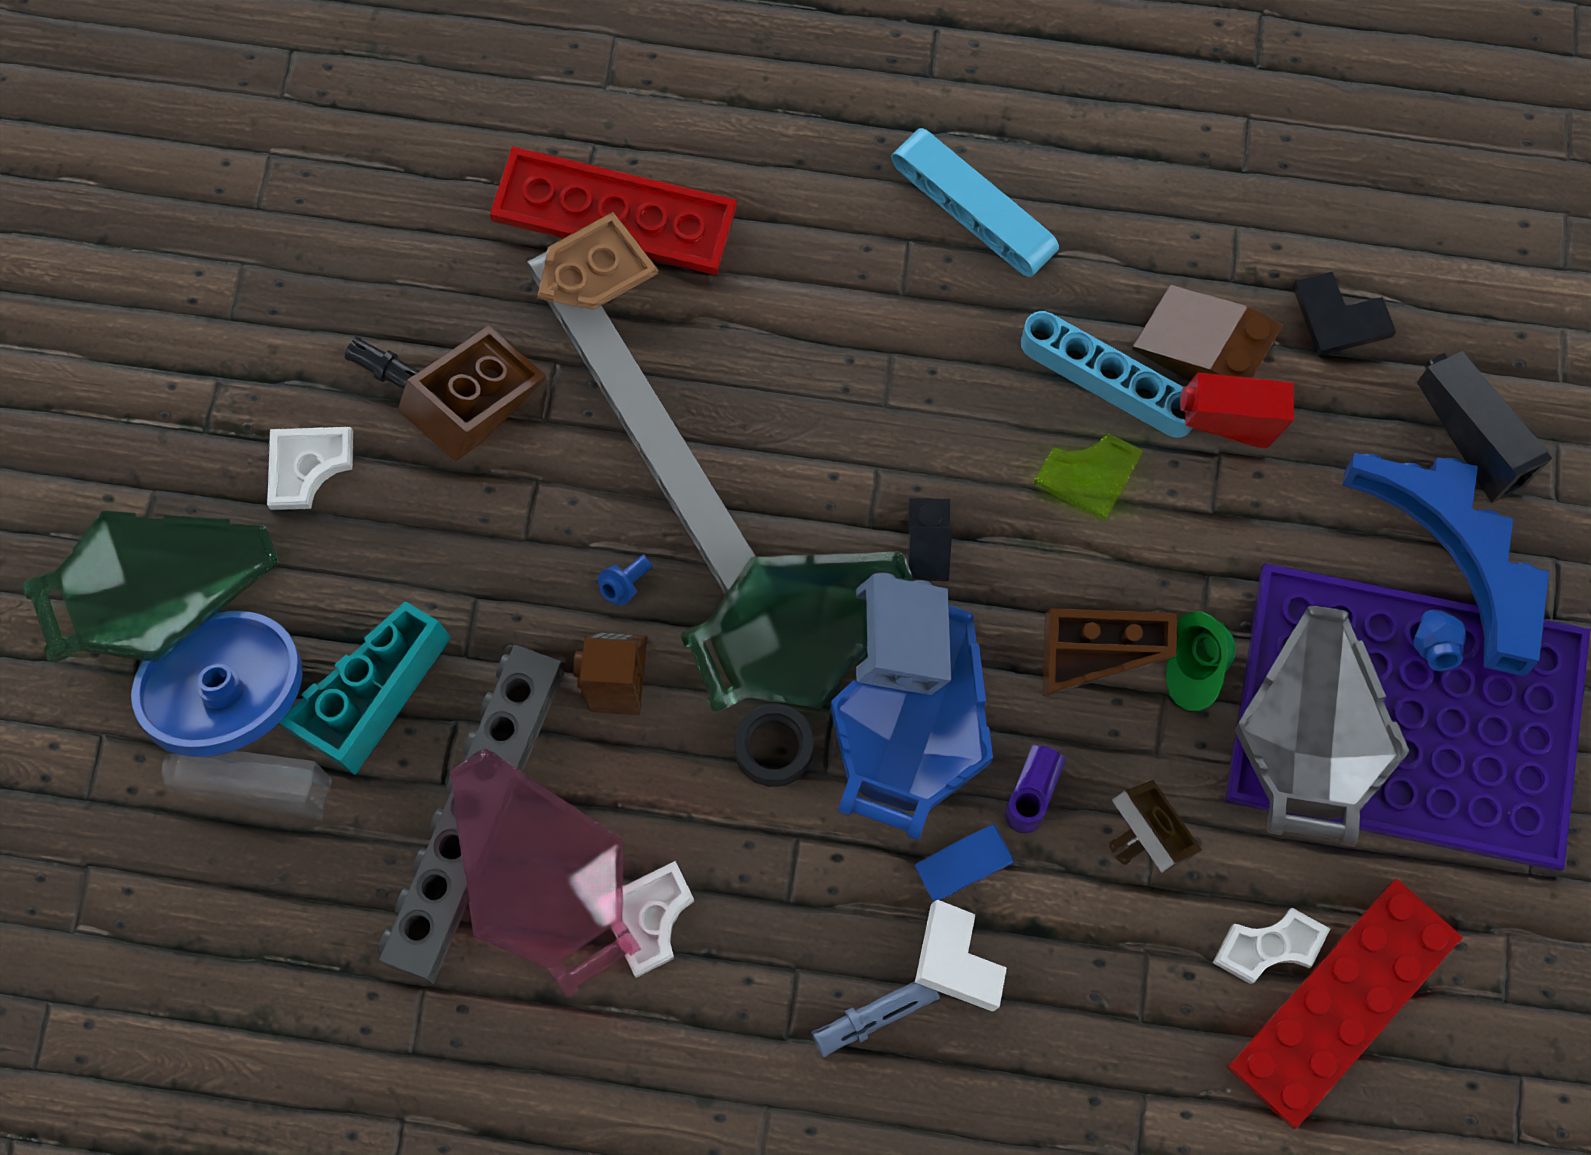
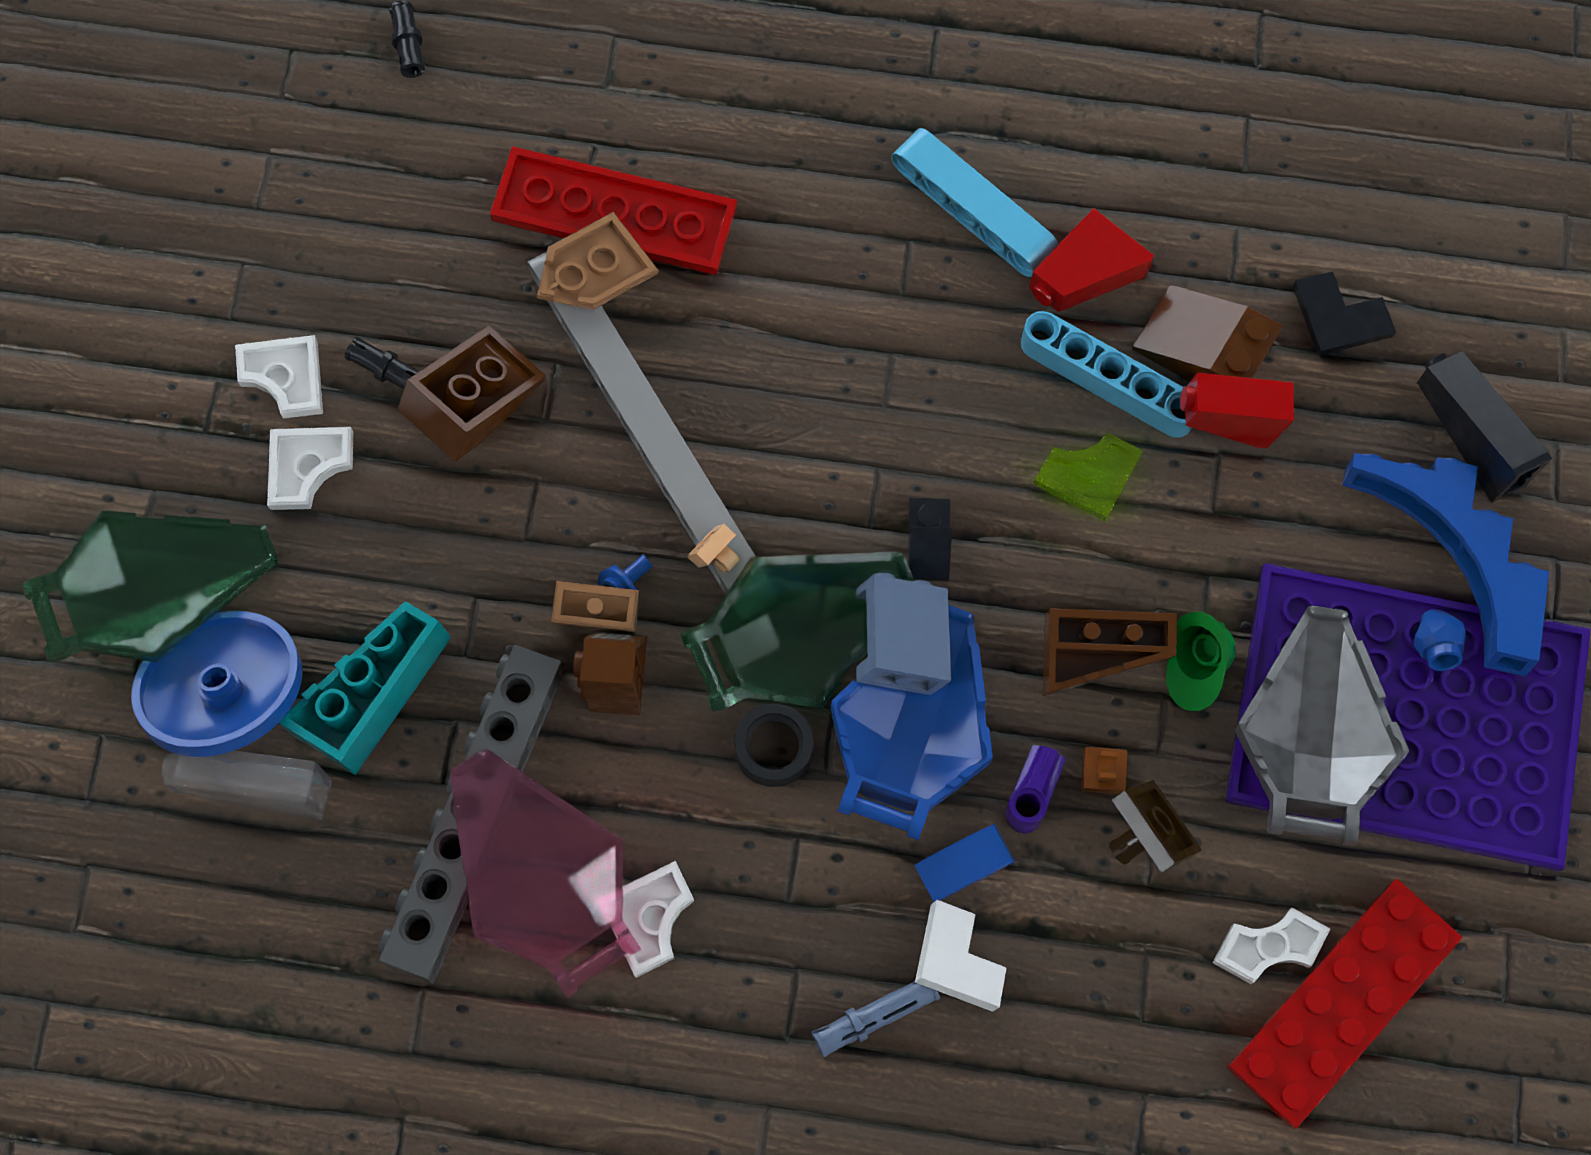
none -> white tile [235,335,323,419]
none -> black pin [389,0,425,78]
none -> medium nougat slope [551,581,639,634]
none -> light nougat tile [687,524,741,573]
none -> red slope [1029,208,1155,312]
none -> dark orange tile [1081,747,1128,794]

